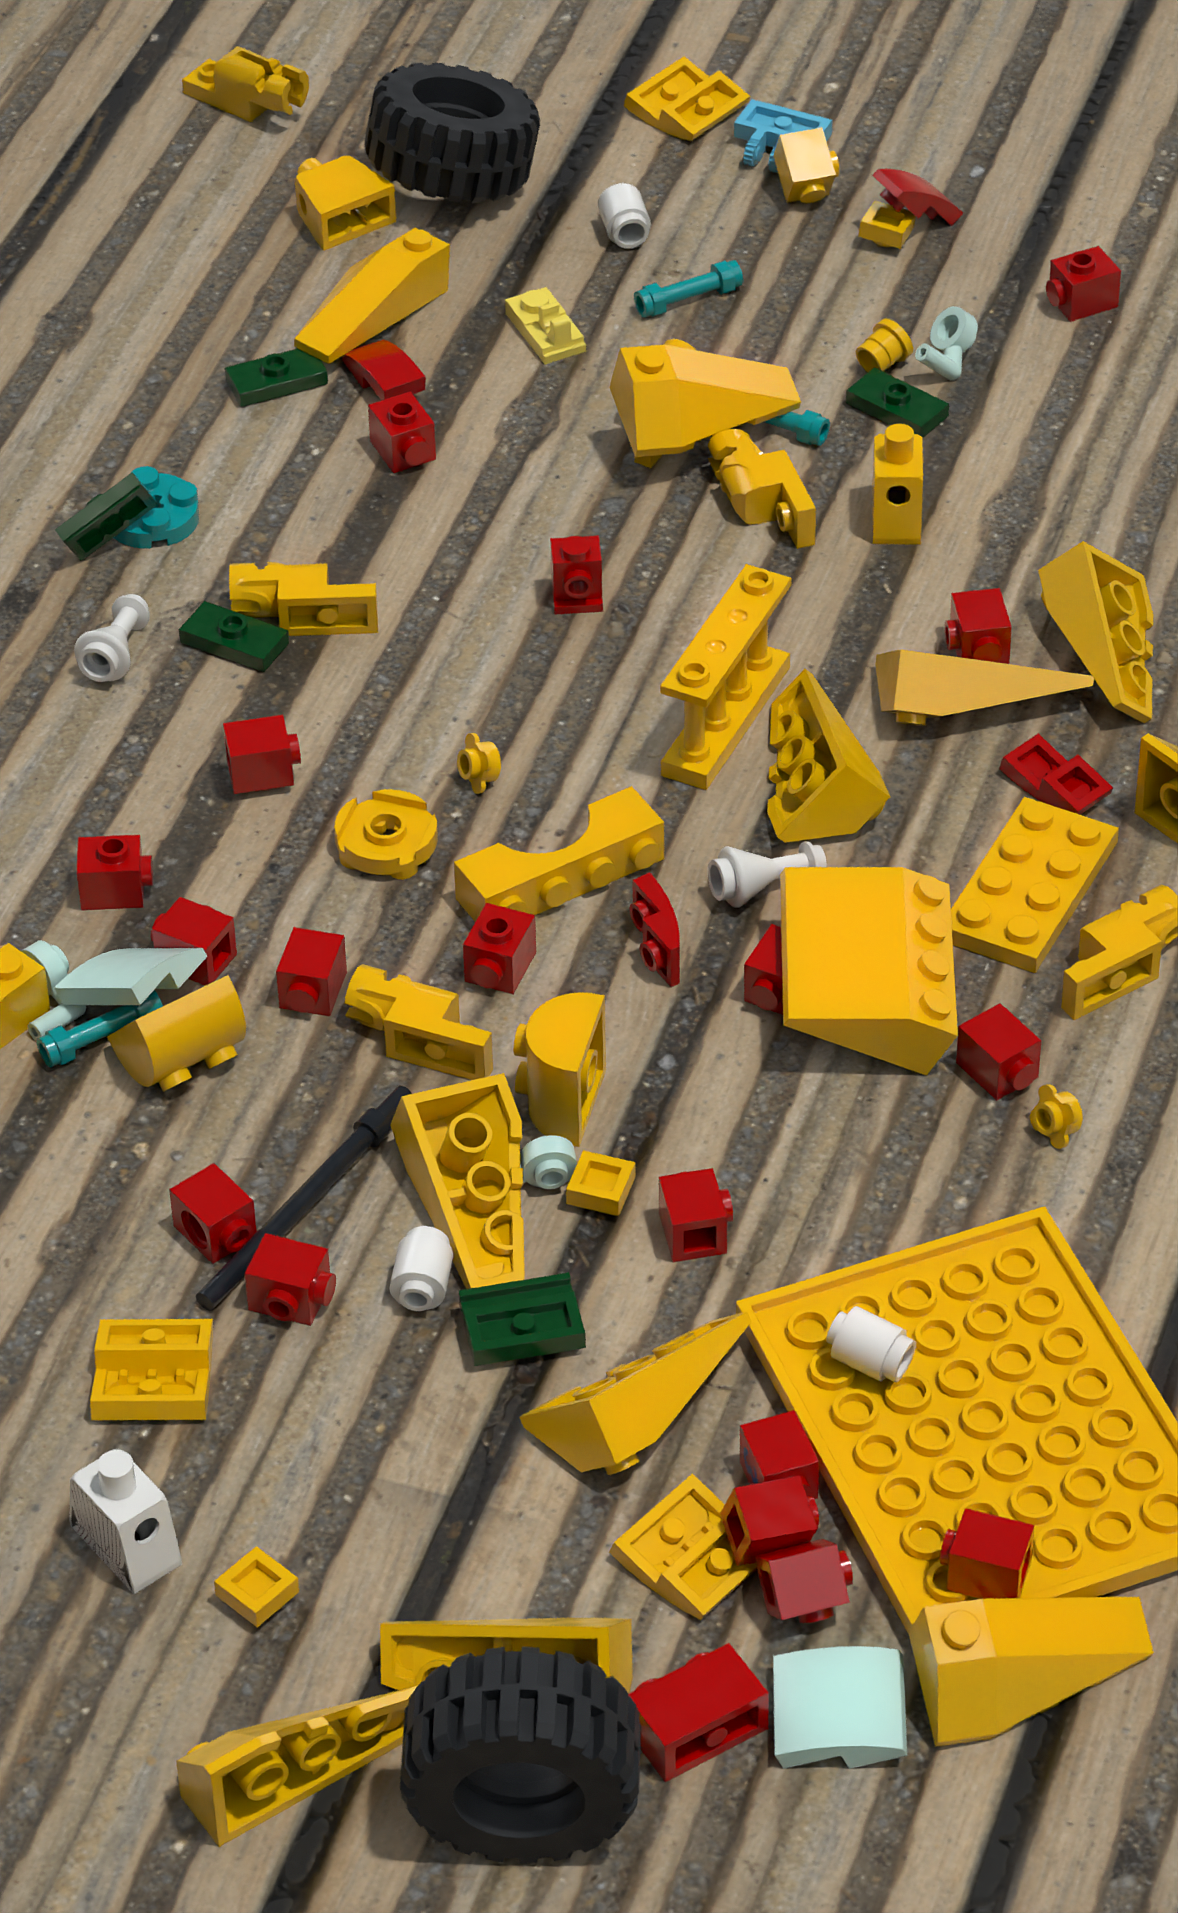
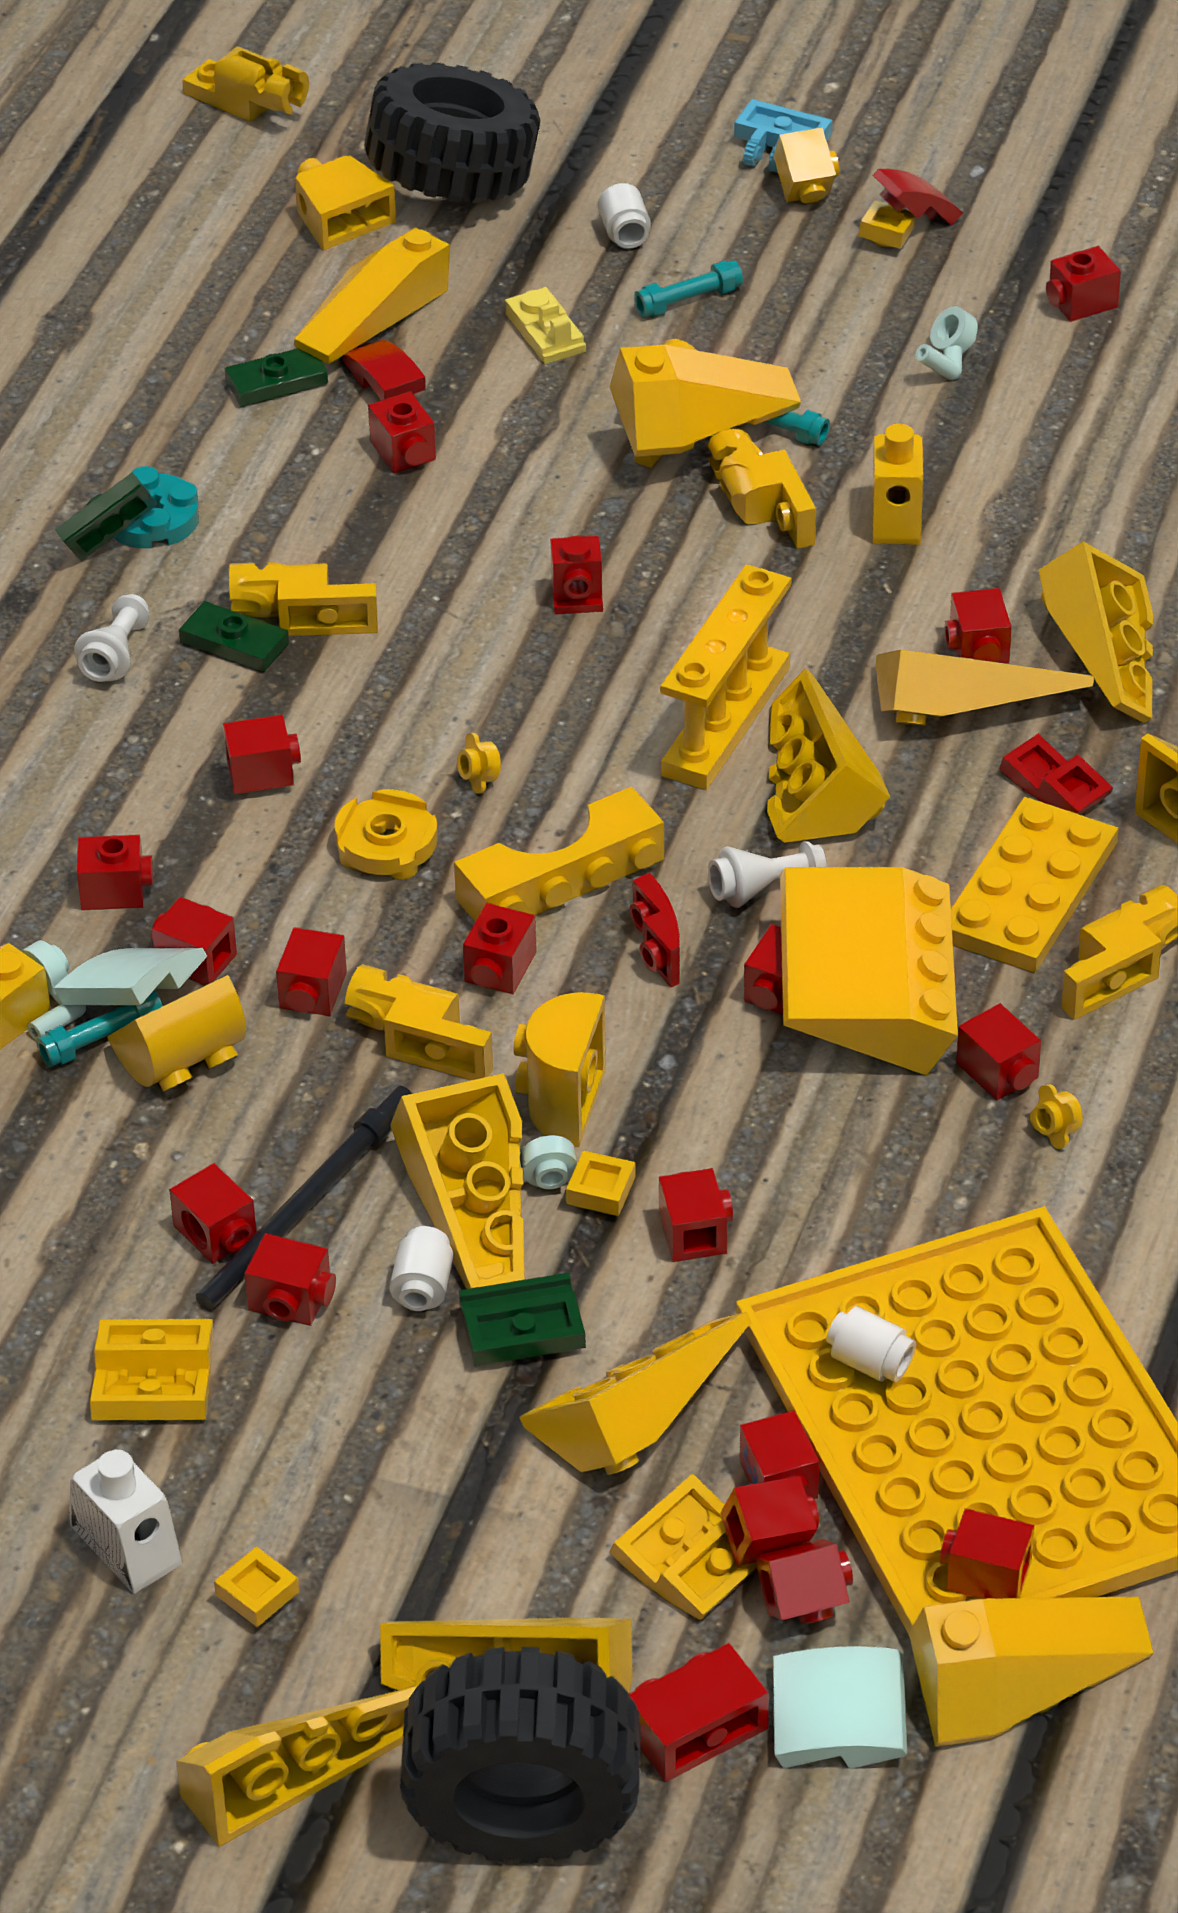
yellow slope [623,56,750,141] -> none
dark green plate [846,367,949,438] -> none
yellow piece [855,318,913,372] -> none

